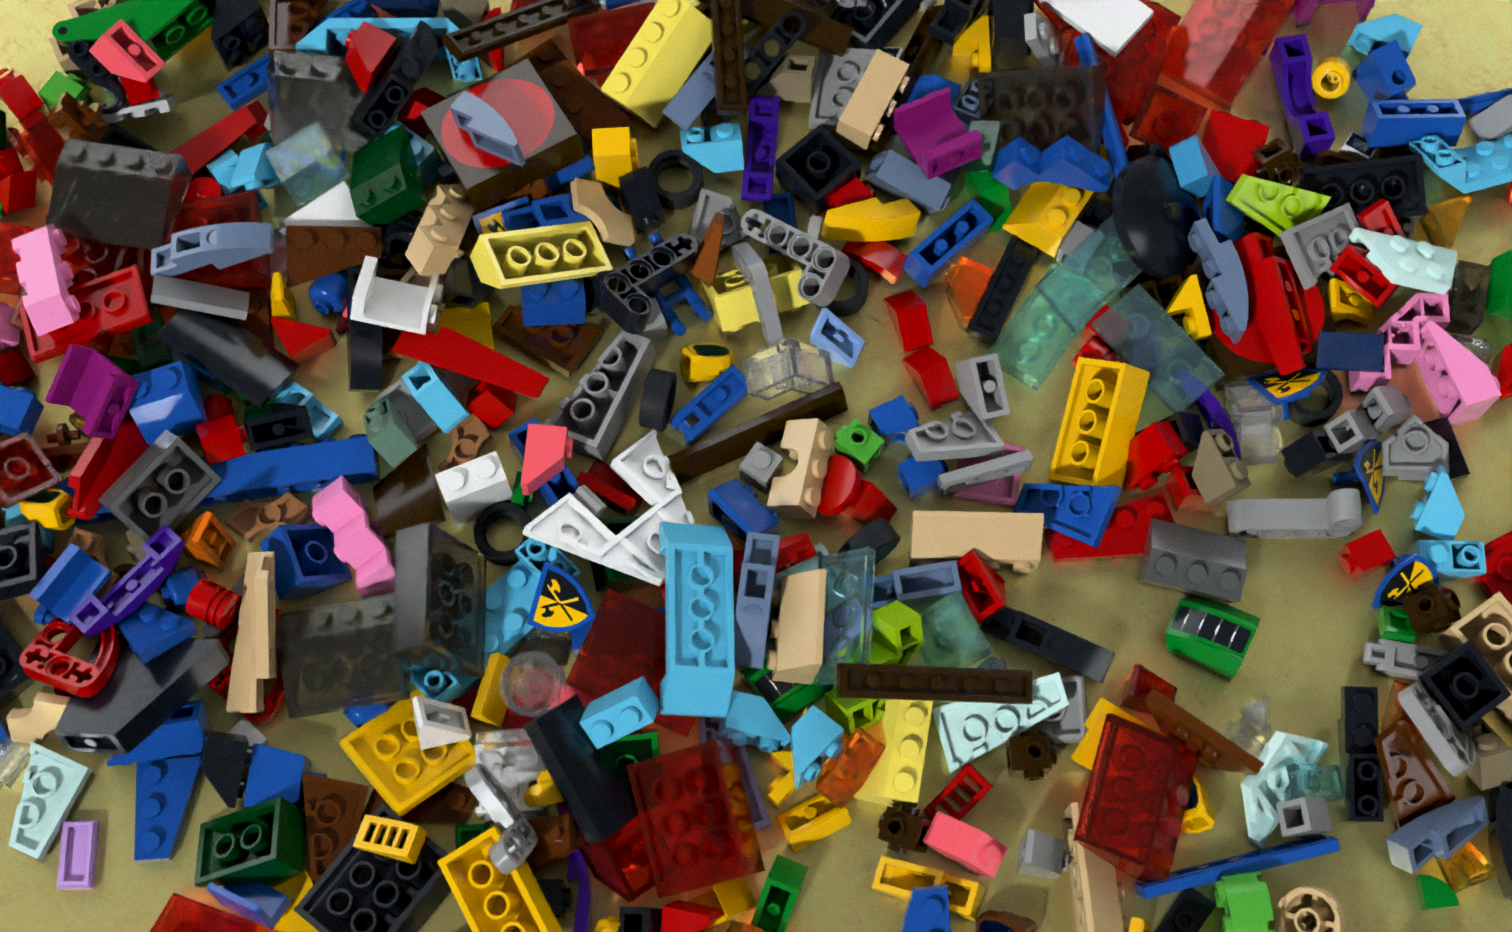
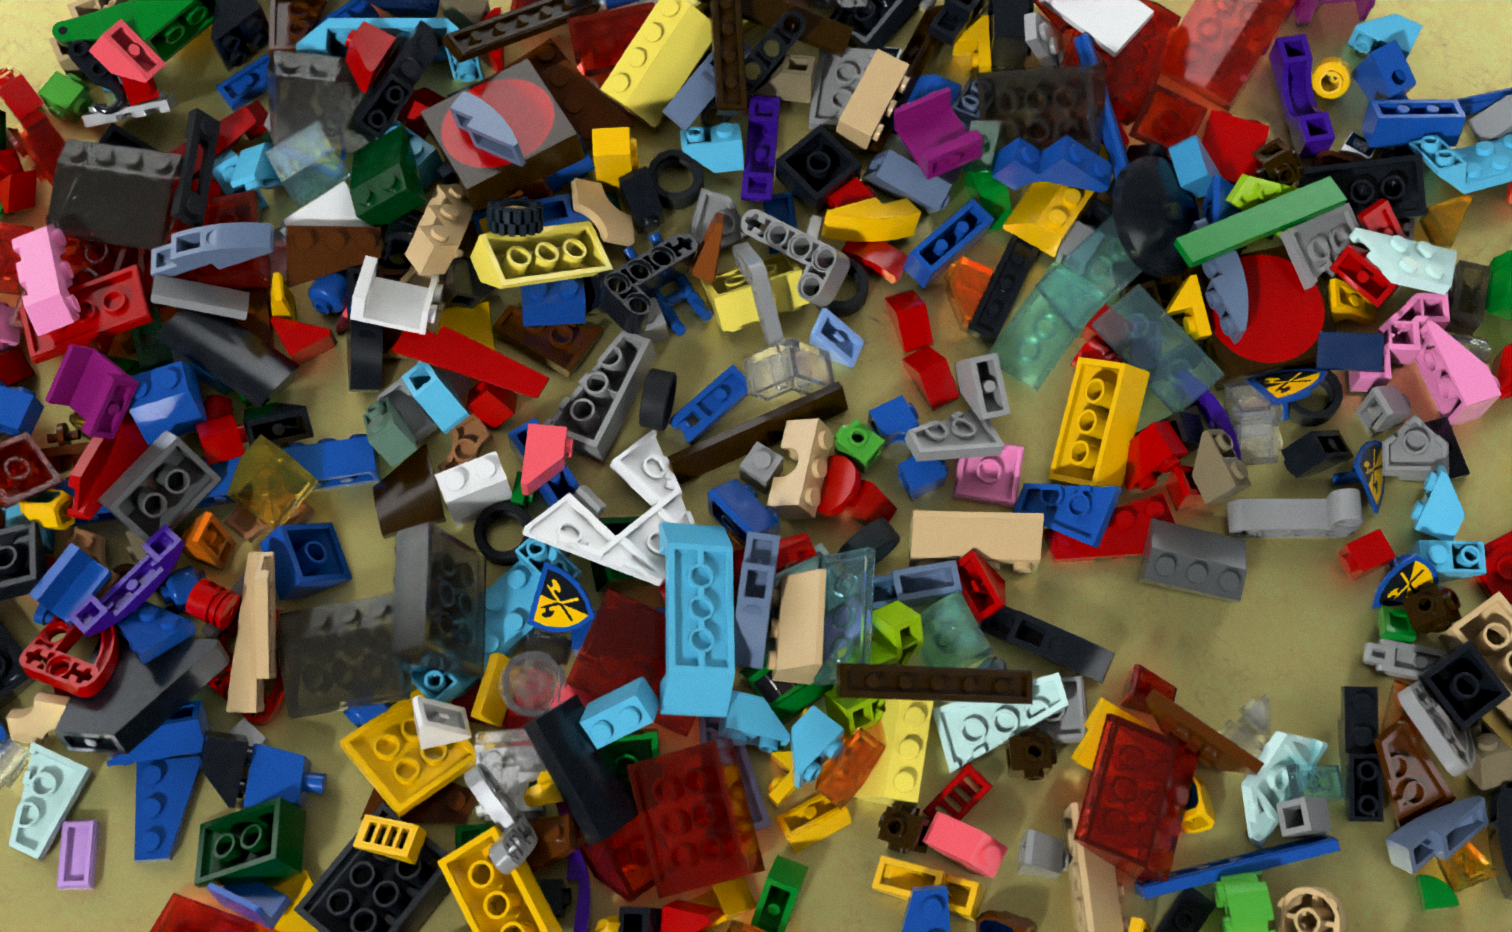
reddish brown hips [48,91,106,150] -> none
medium azure slope [272,380,343,441] -> none
reddish brown wing [302,773,369,881] -> none
bright pink brick [312,475,408,607] -> none
red panel [576,460,644,517] -> none
yellow rock [680,343,735,382] -> none
light grey tile [936,449,1034,495] -> none
green slope [1165,595,1260,681] -> none
red wedge [1232,232,1312,375] -> none
light grey brick [1323,410,1380,454] -> none
none -> black container [171,108,221,228]
none -> clear yellow slope [227,434,318,529]
none -> black bush [487,197,544,237]
none -> tile [1173,176,1347,268]

